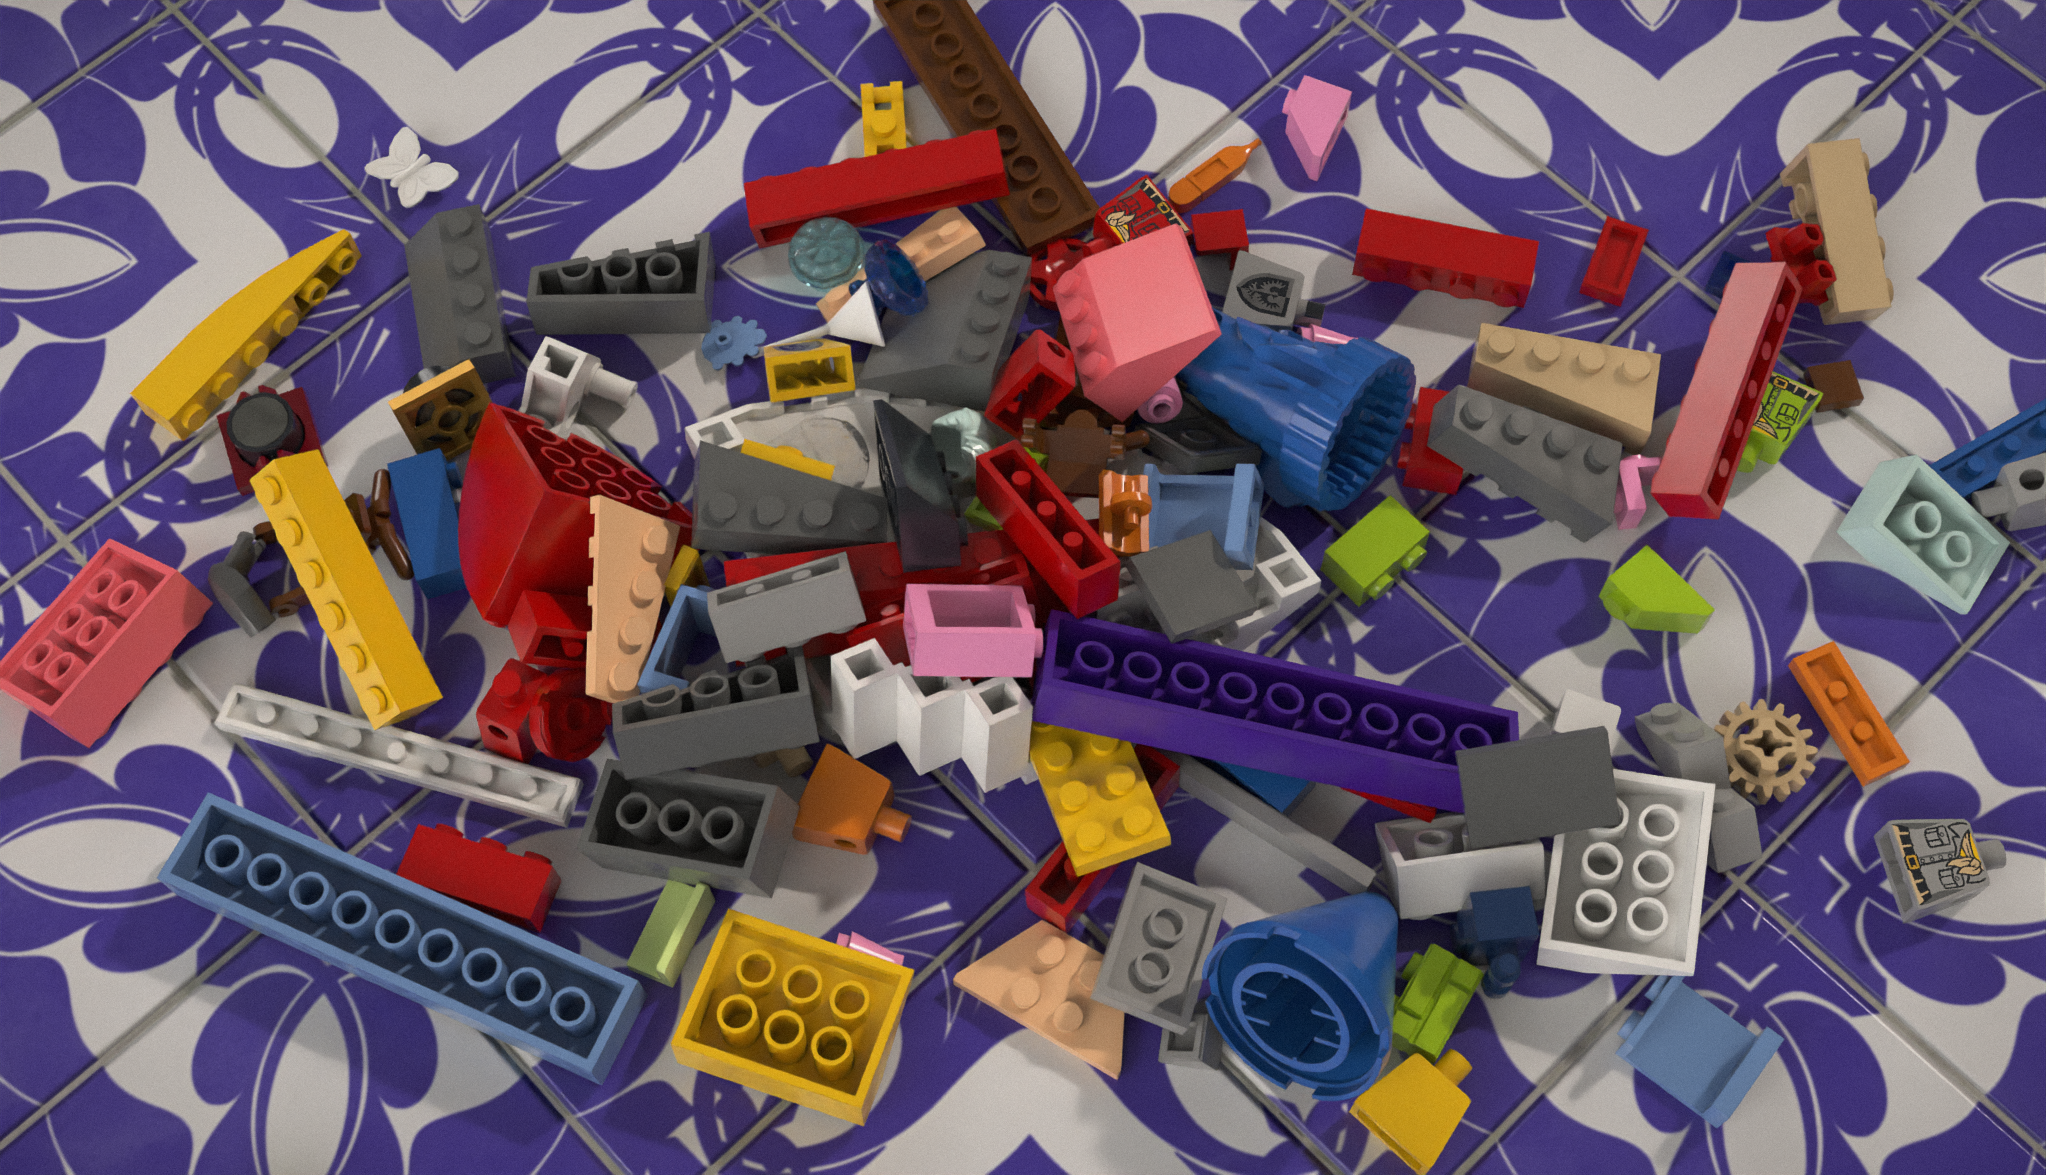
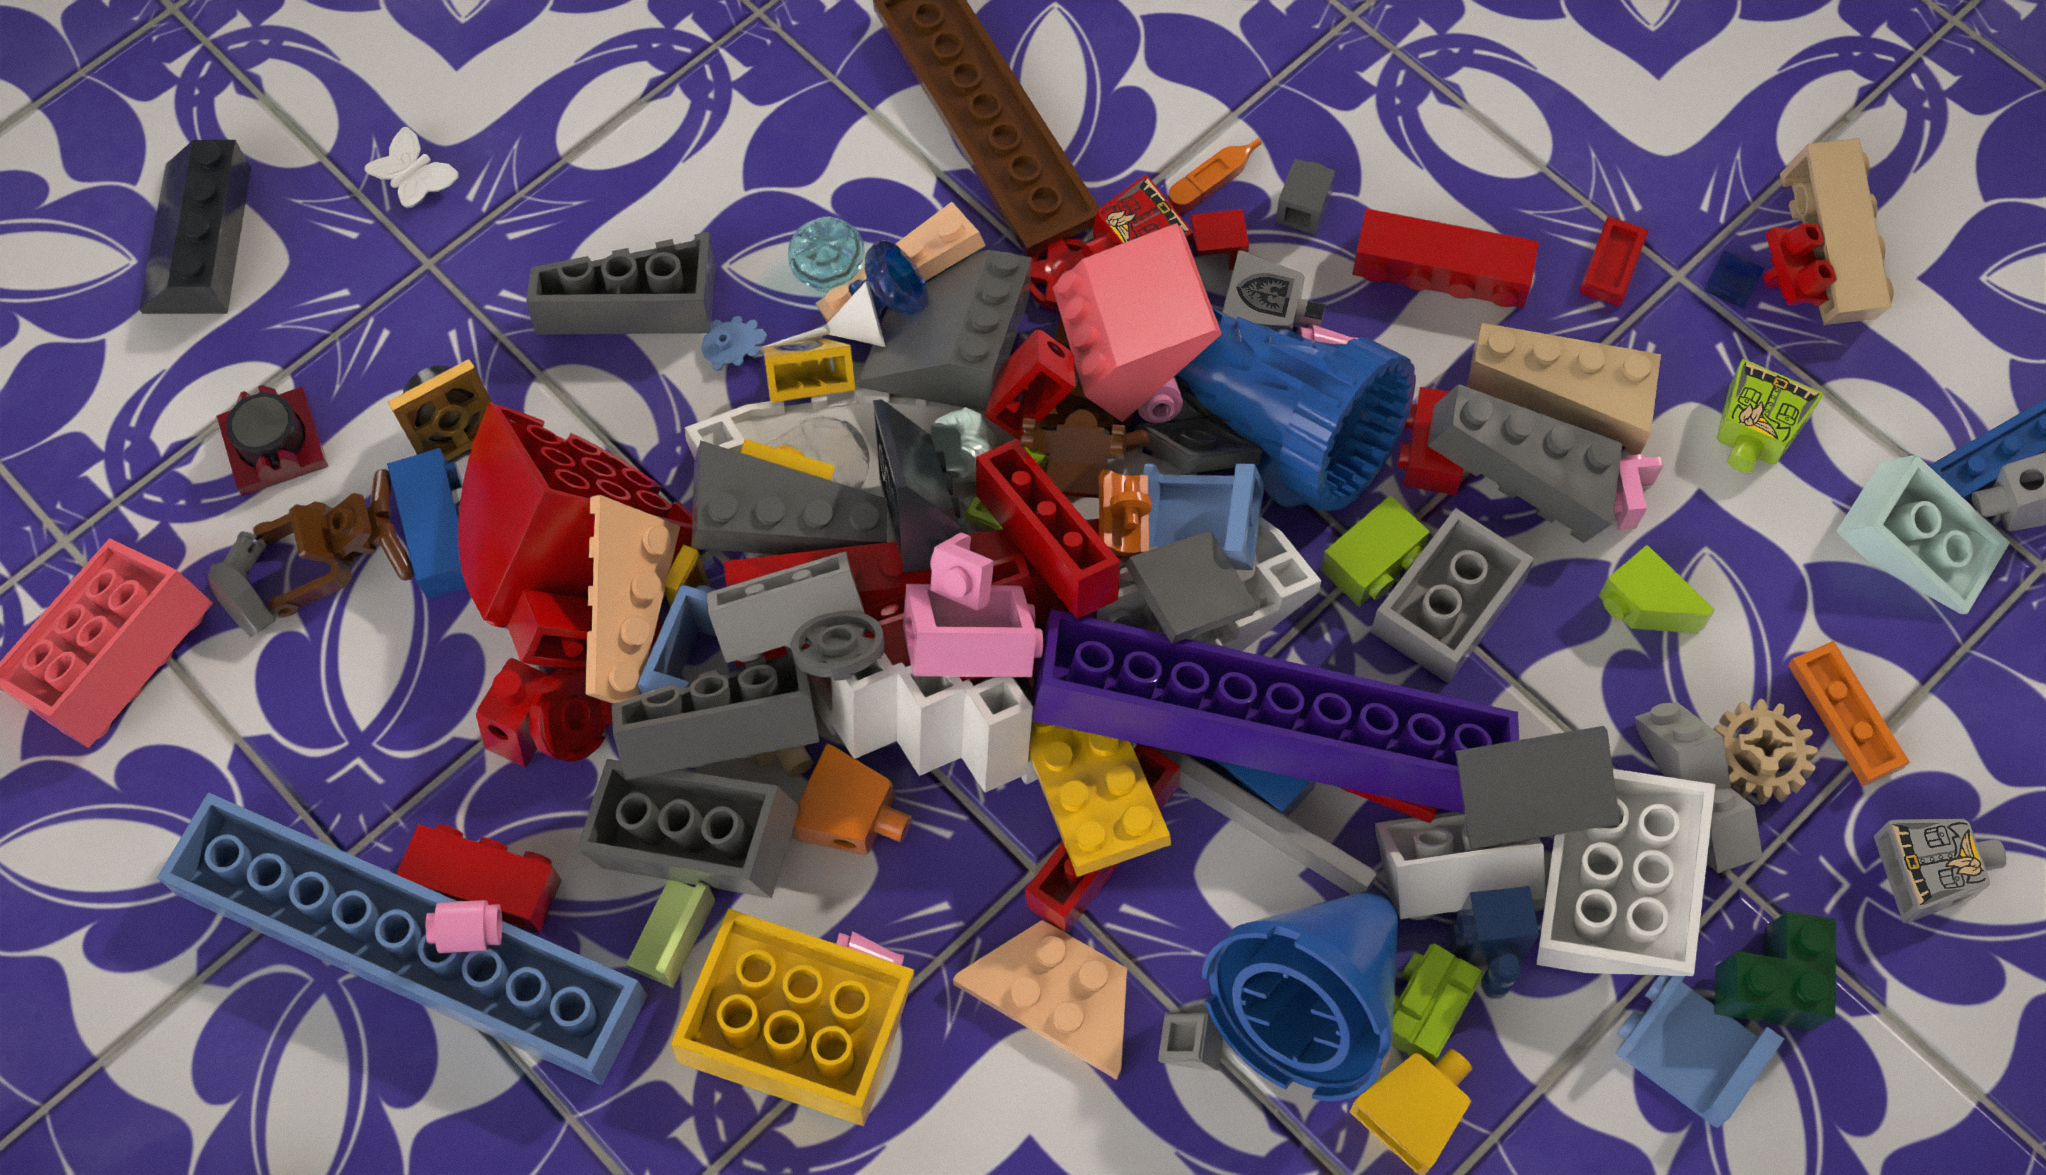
yellow slope [130,229,362,442] -> none
white tile [214,682,584,828] -> none
yellow brick [250,449,443,730] -> none
dark grey slope [404,204,516,384] -> none
white piece [519,336,638,439] -> none
red brick [744,129,1010,249] -> none
yellow plate [860,81,907,157] -> none
light grey plate [1090,862,1228,1035] -> none
bright pink slope [1282,75,1352,181] -> none
white panel [1549,689,1621,746] -> none
brick [1650,262,1803,520] -> none
reddish brown tile [1803,360,1864,413] -> none
none -> black slope [139,140,251,314]
none -> bright pink brick [426,900,502,953]
none -> dark grey wheel [791,611,885,681]
none -> bright pink bracket [930,532,994,611]
none -> dark grey brick [1275,158,1336,235]
none -> light grey brick [1371,508,1534,684]
none -> dark green brick [1714,911,1836,1030]

